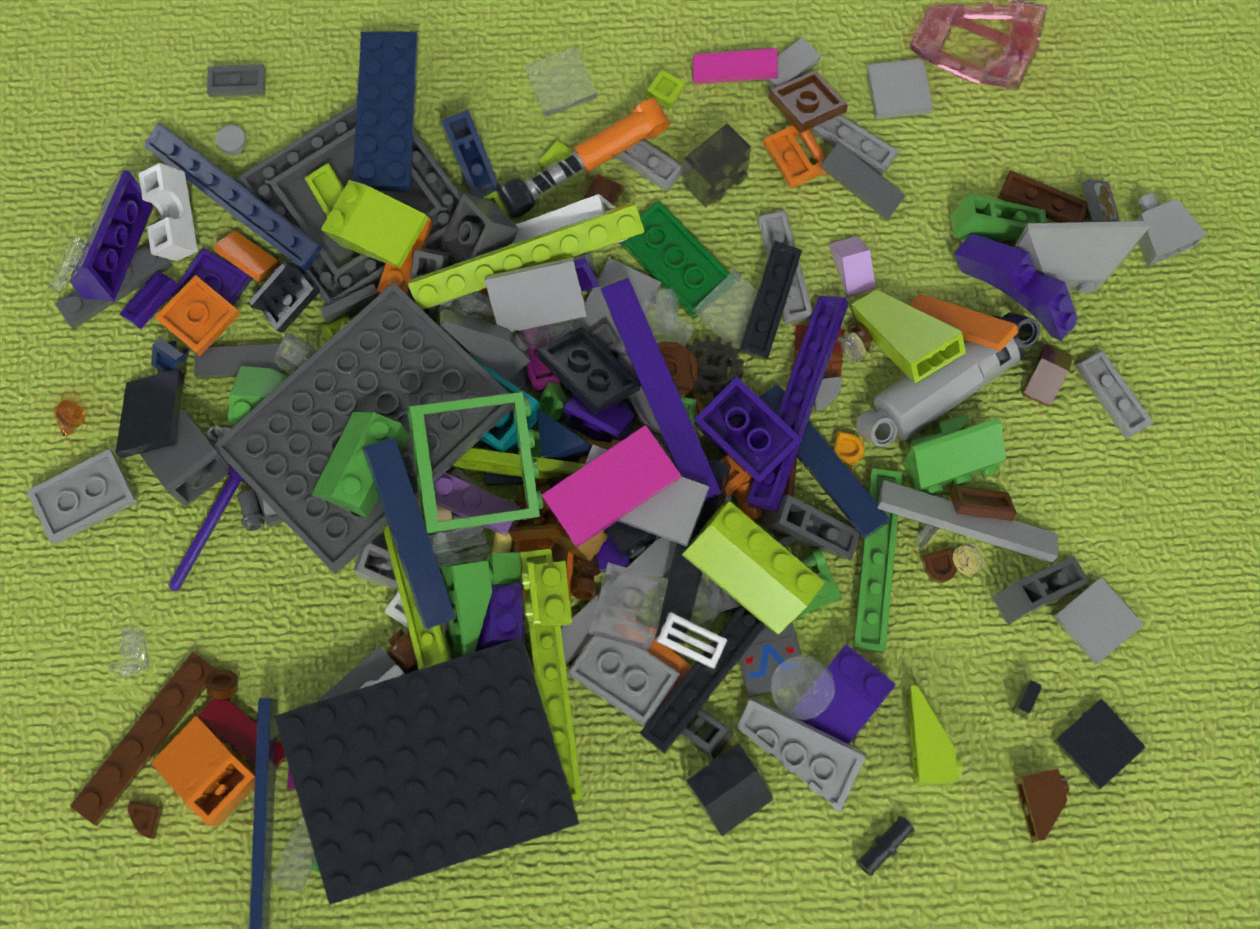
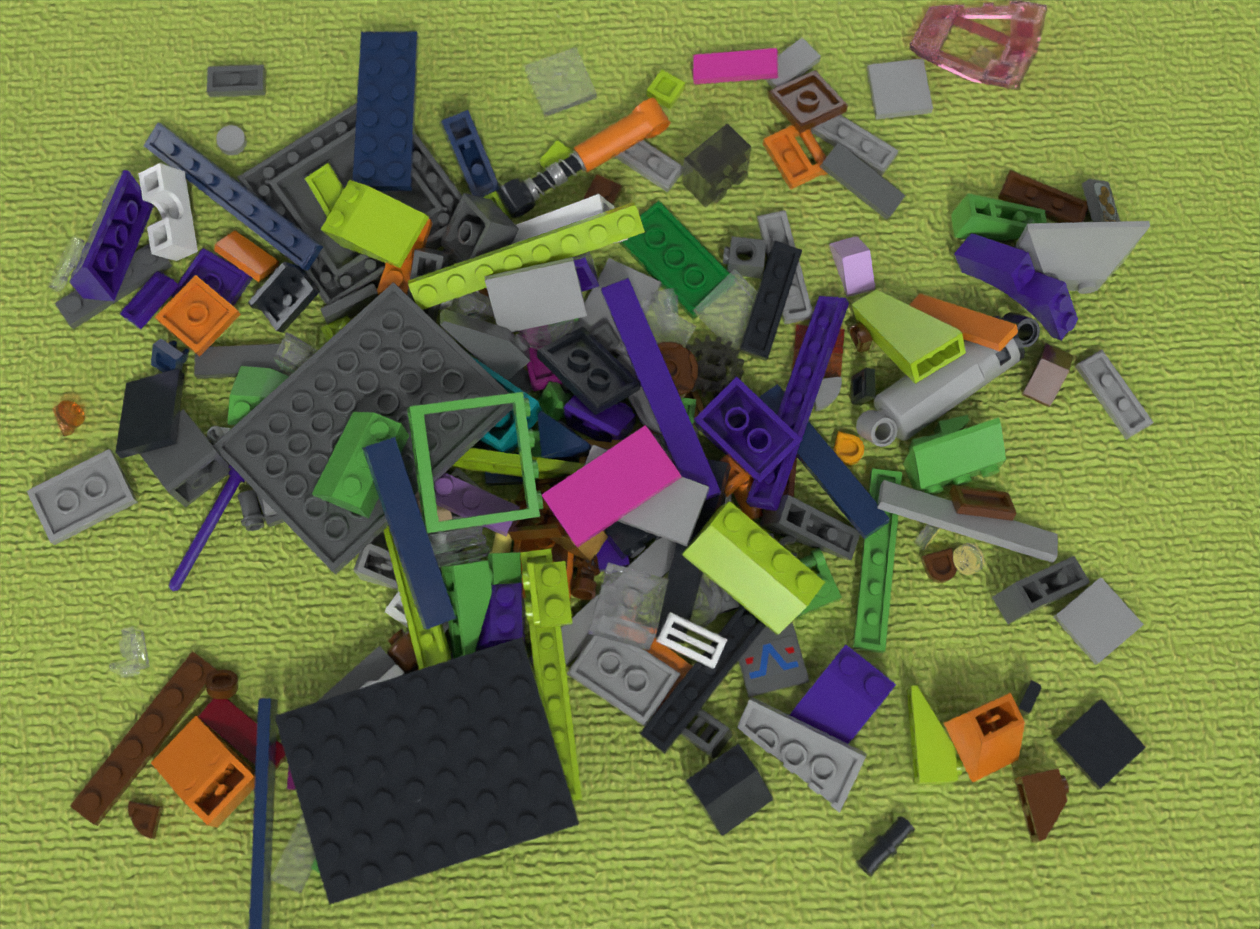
clear tile [771,655,835,720] -> none
clear tile [838,332,866,365] -> none
light grey torso [1136,192,1206,267] -> none
none -> dark grey brick [723,236,767,279]
none -> black tile [851,367,876,406]
none -> orange slope [944,693,1025,782]

